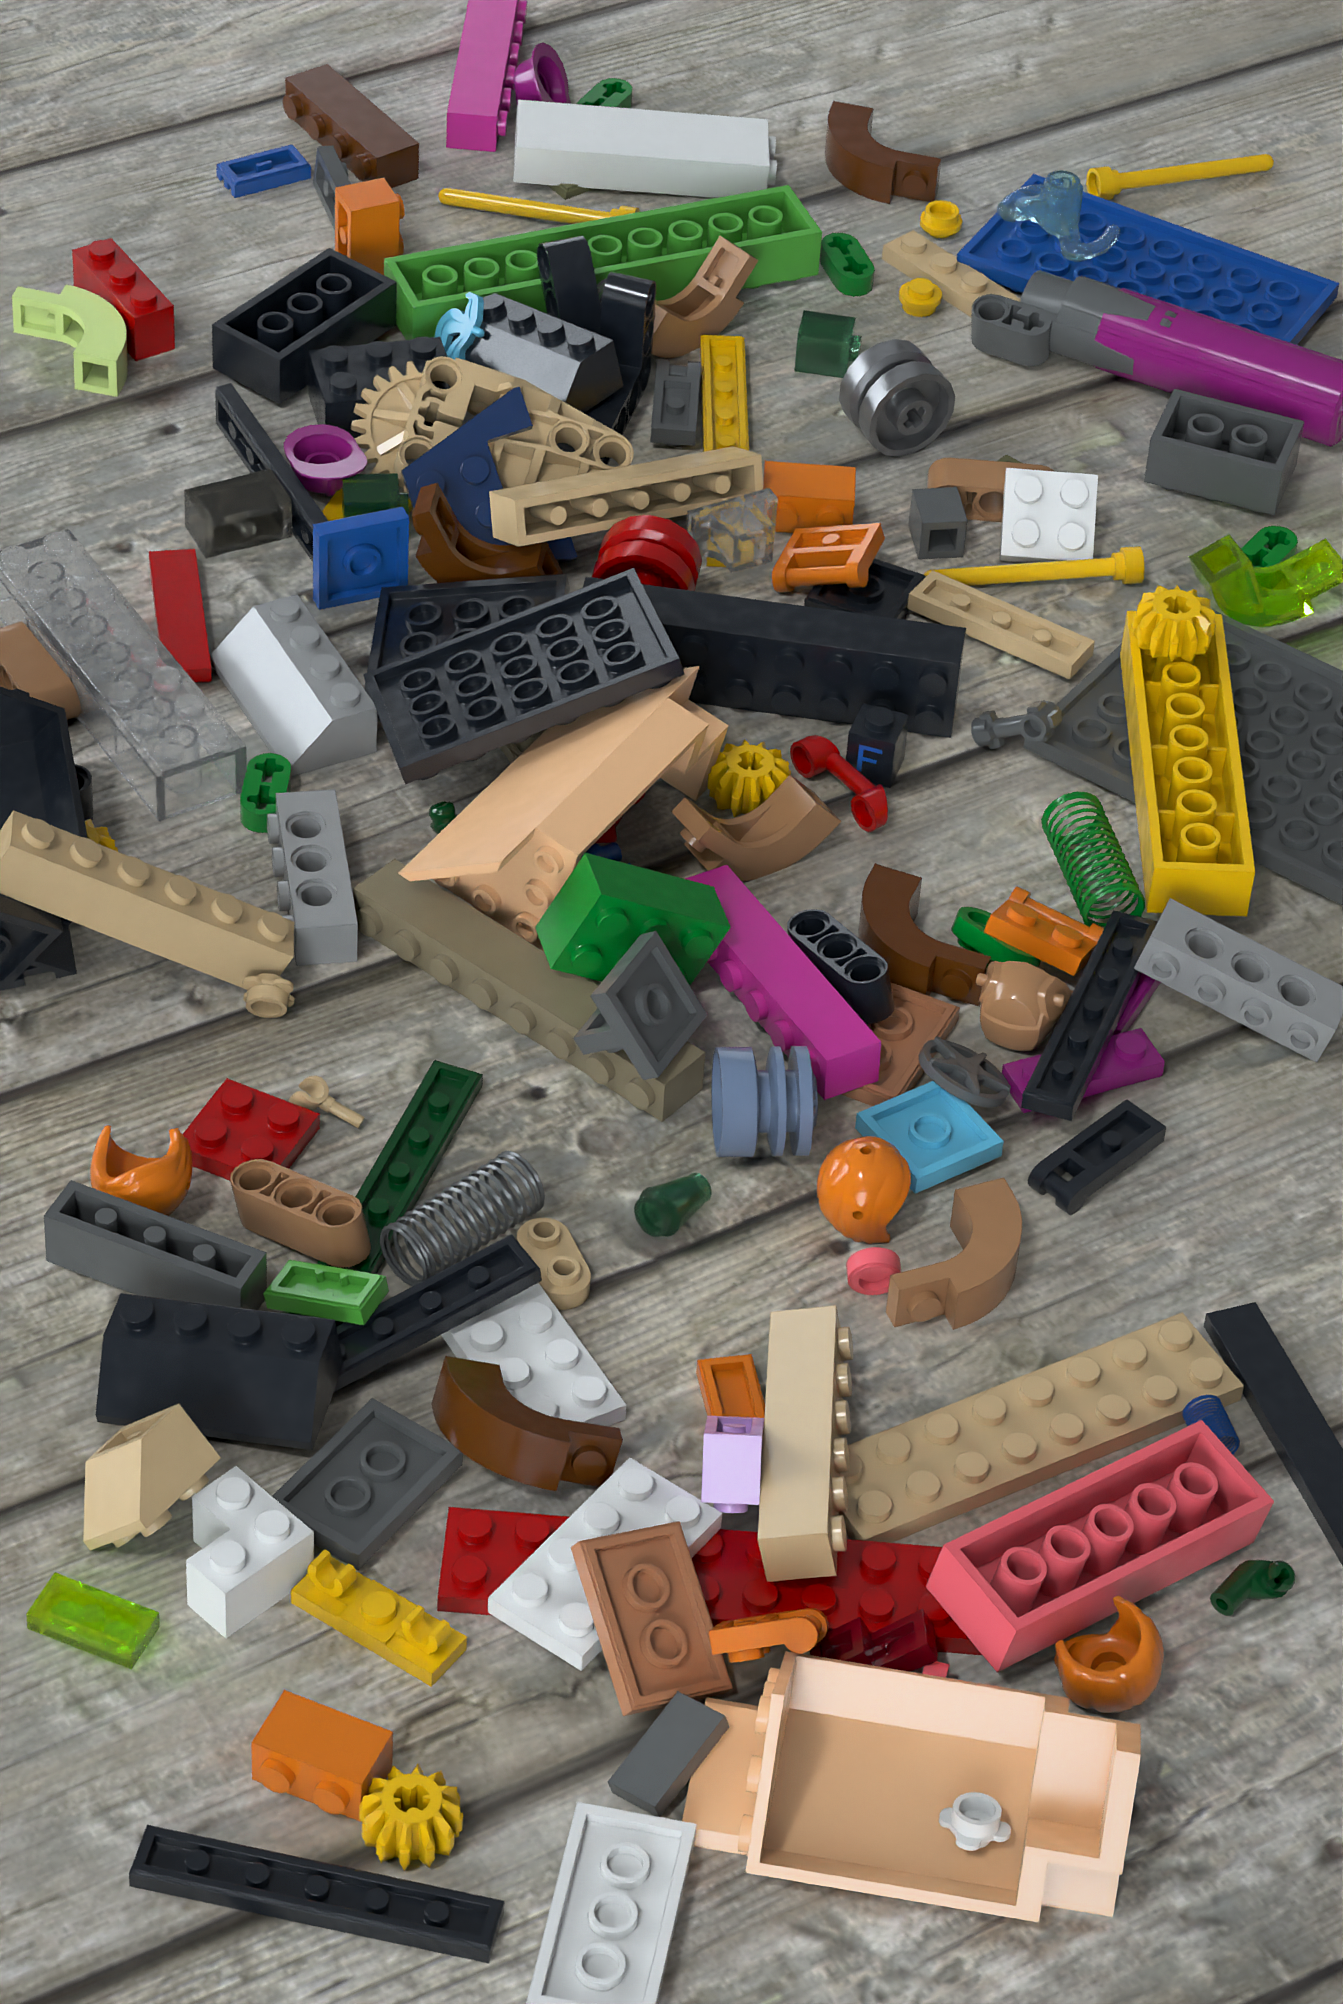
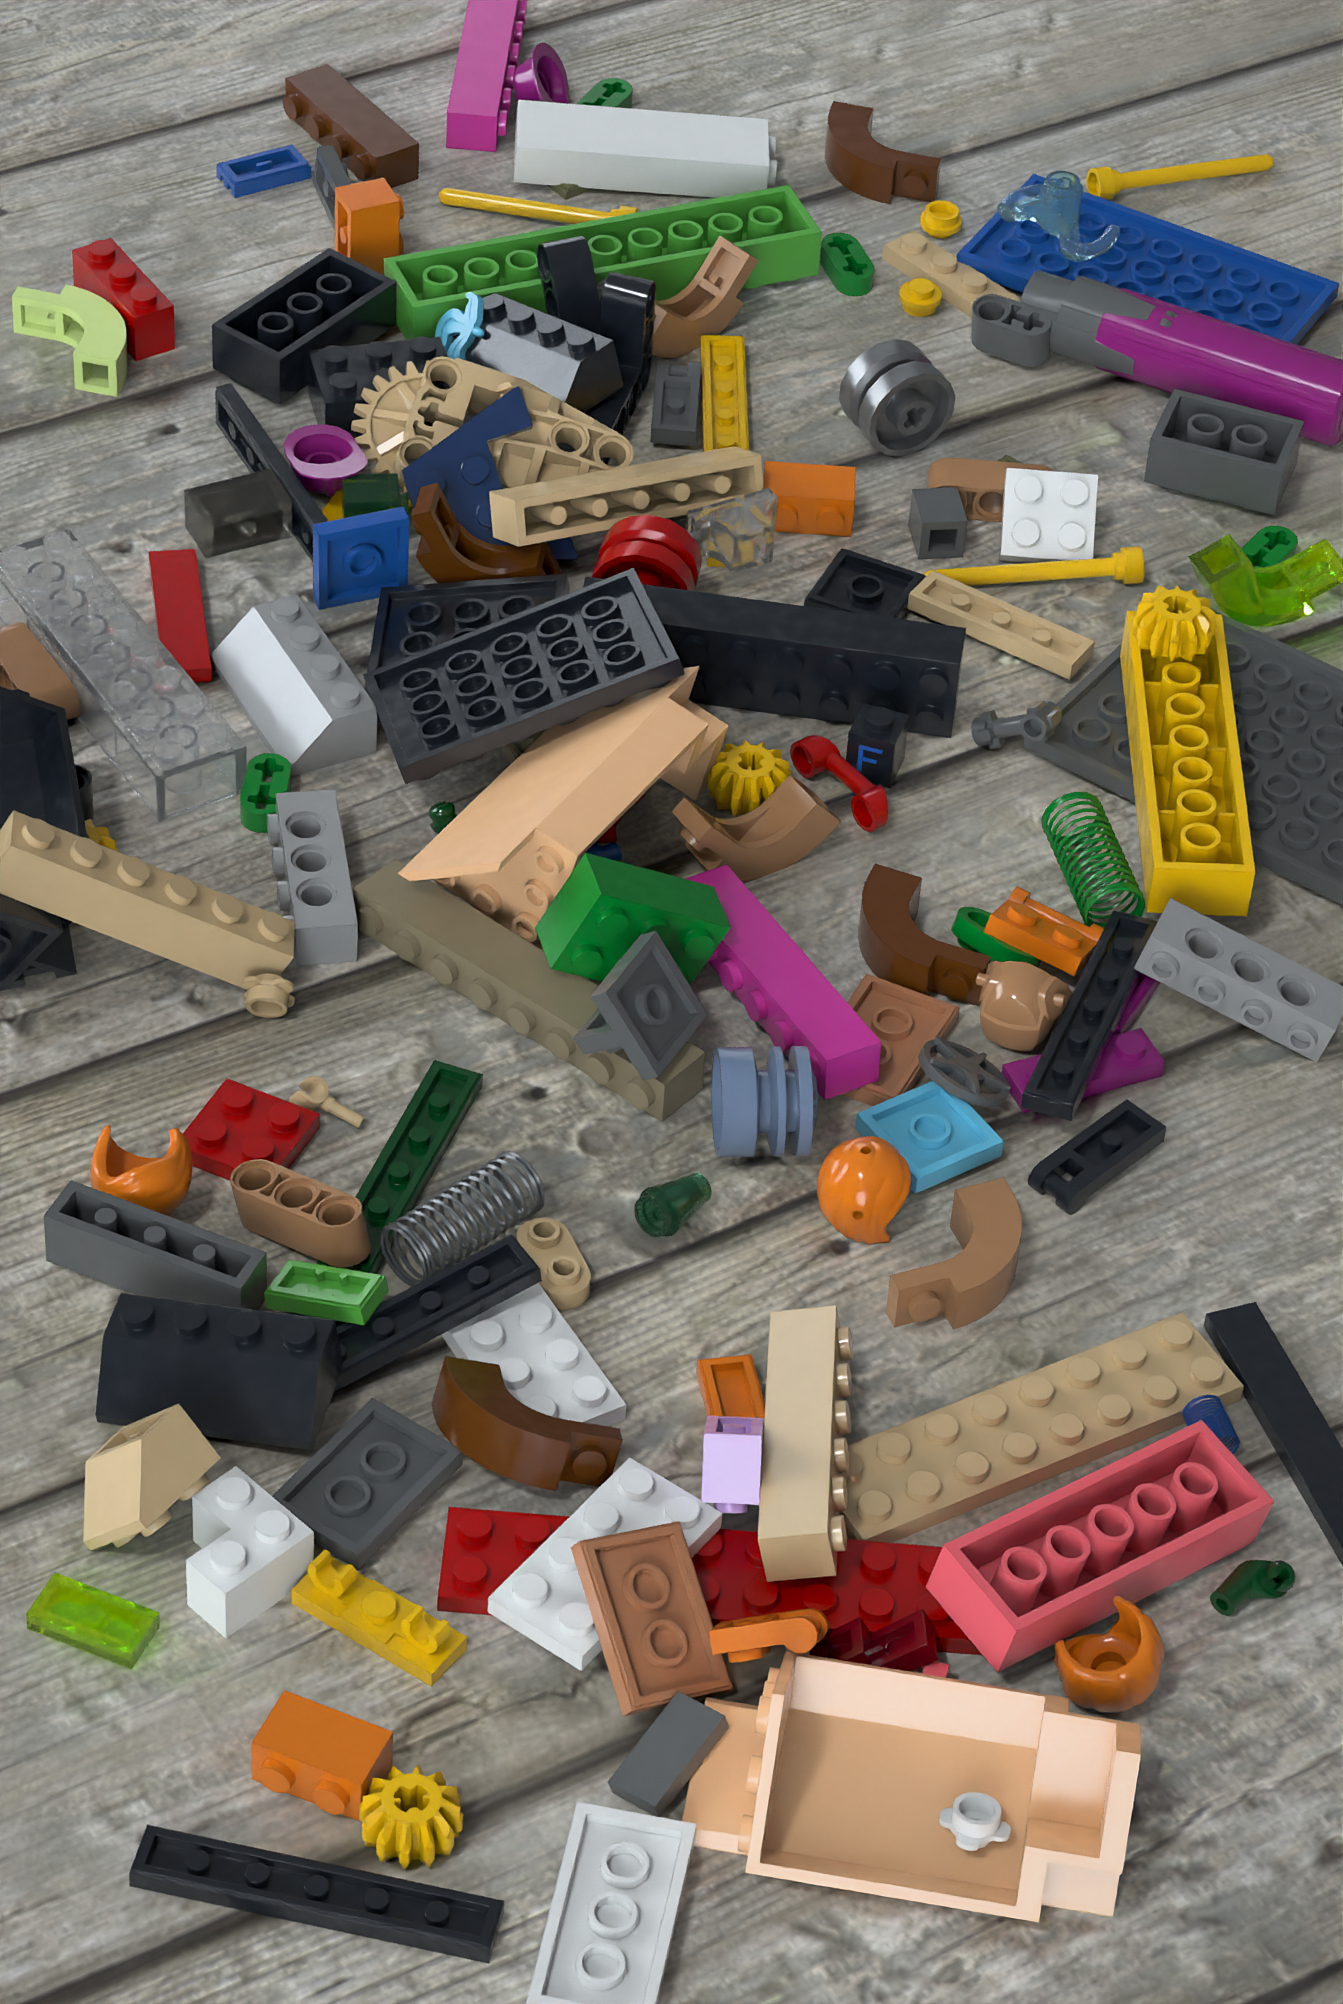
orange plate [772,523,885,592] -> none
black beam [787,909,895,1024] -> none
clear green brick [794,310,862,378] -> none
coral tile [846,1247,901,1295] -> none

